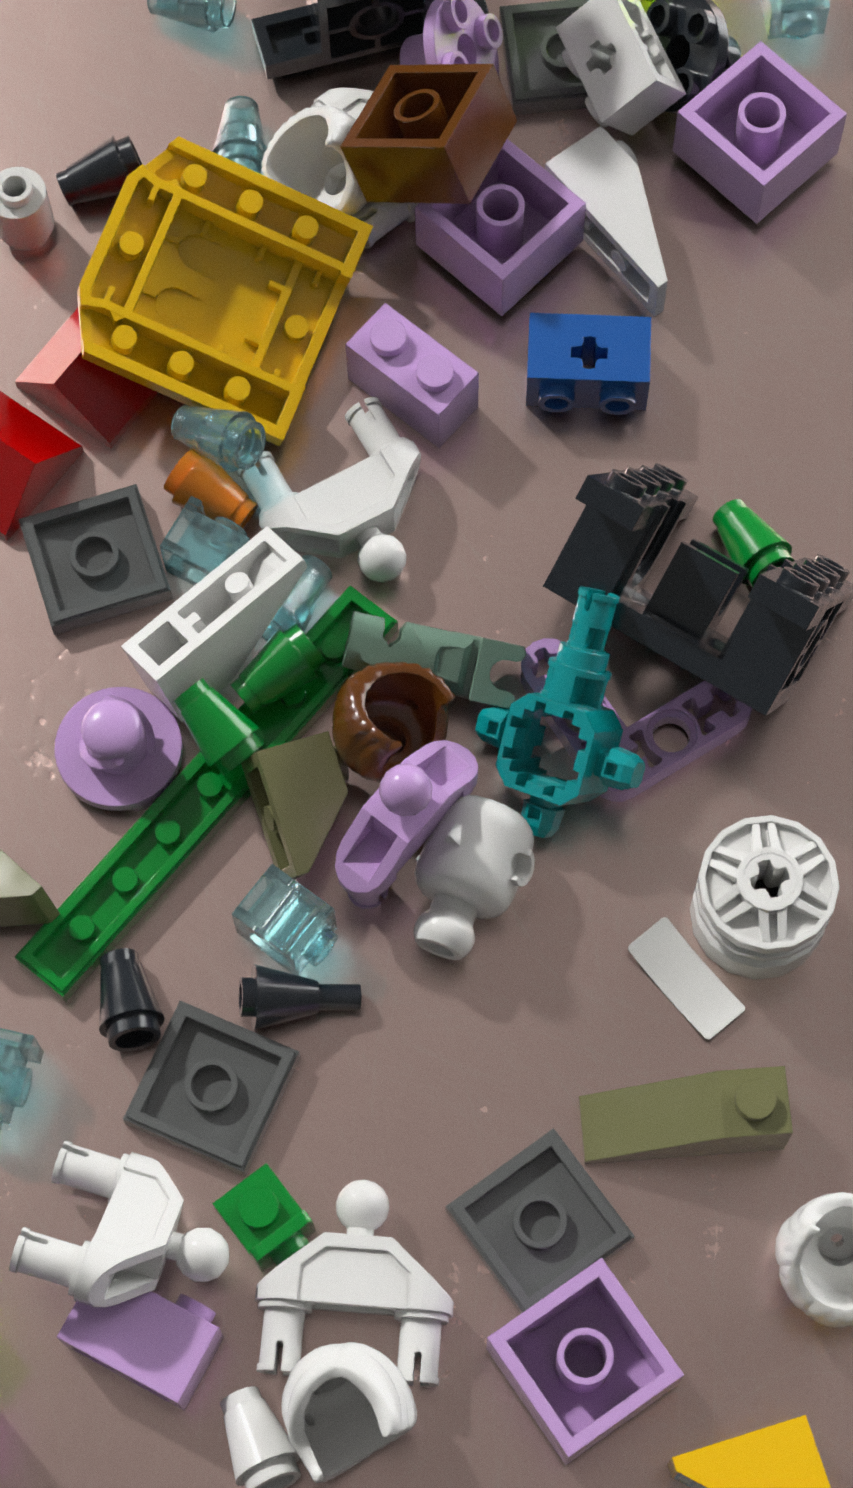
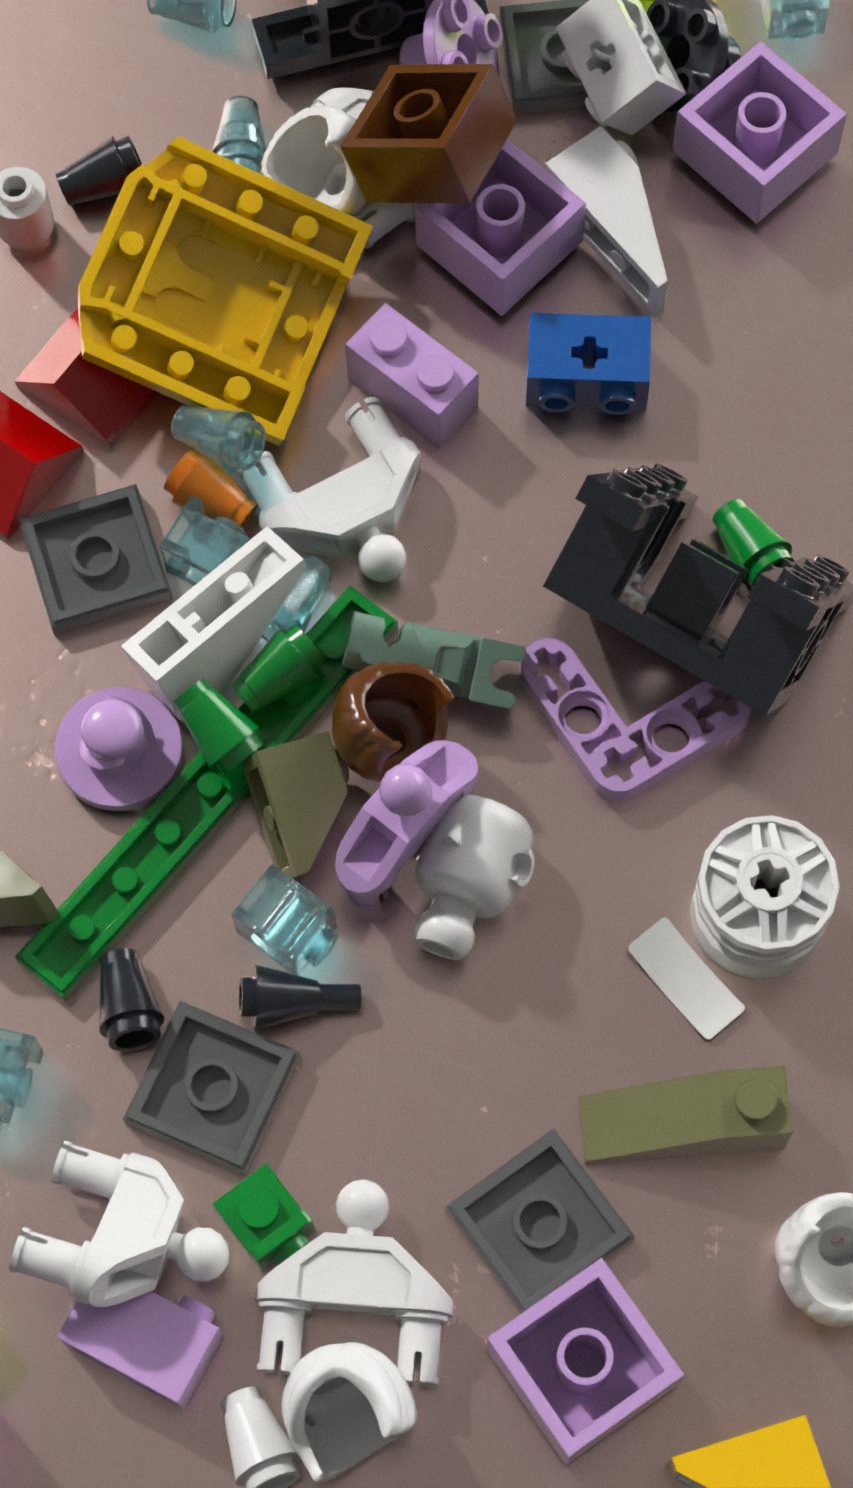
teal piece [475,586,646,838] -> none

